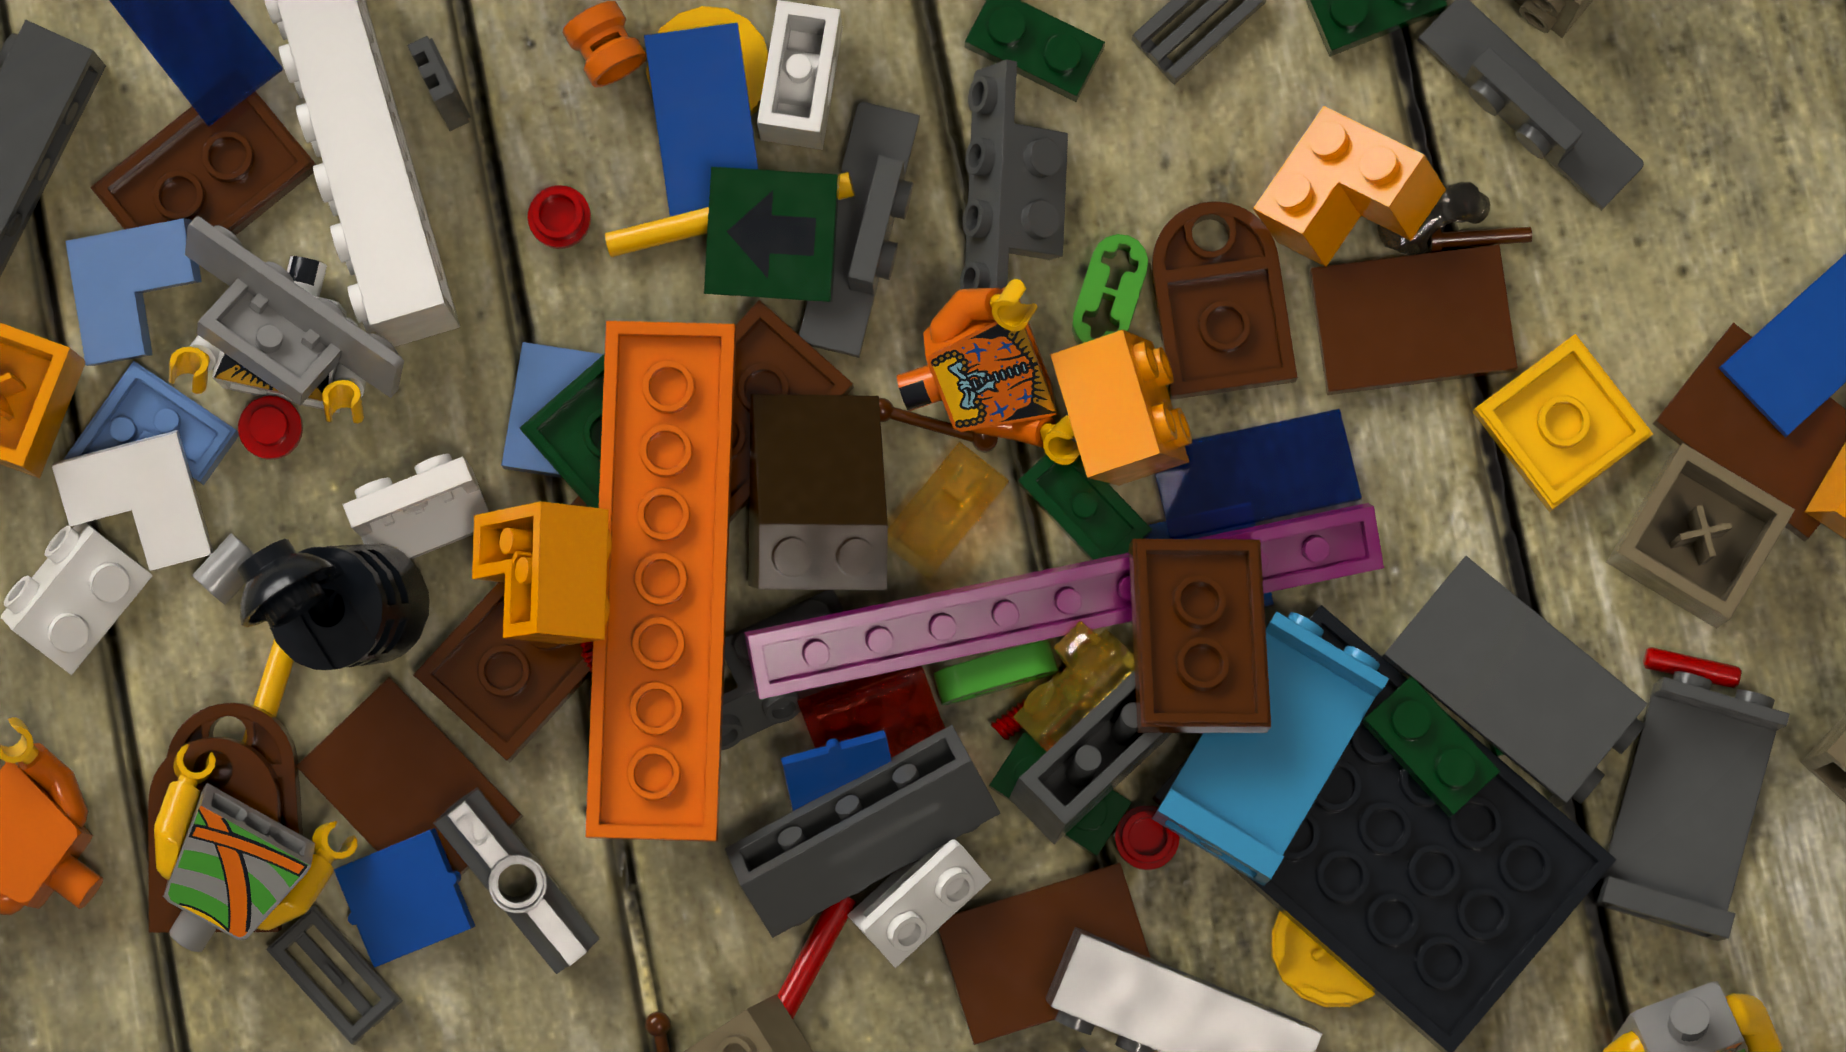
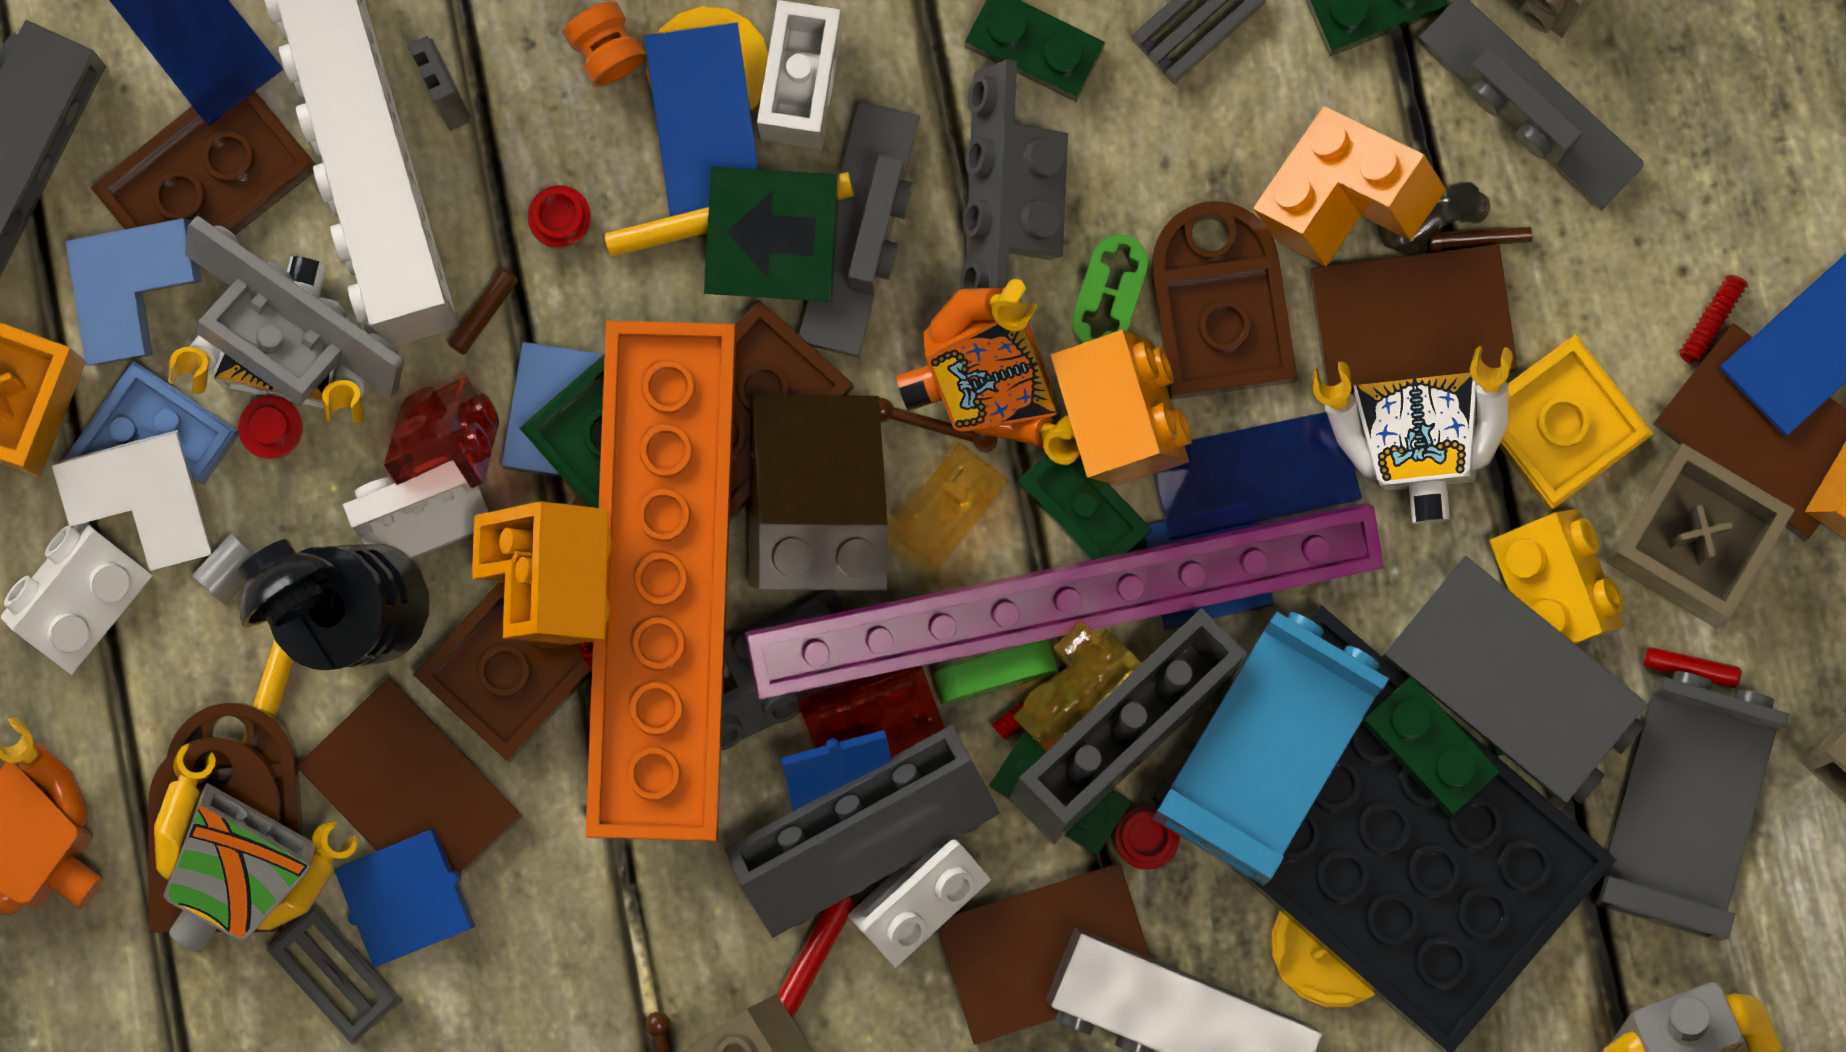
dark grey piece [433,787,600,974] -> none
reddish brown tile [1129,539,1271,733] -> none
none -> clear red bracket [384,376,499,488]
none -> reddish brown piece [448,269,517,355]
none -> torso [1312,346,1513,524]
none -> yellow bracket [1489,509,1624,645]
none -> red piece [1679,275,1749,365]

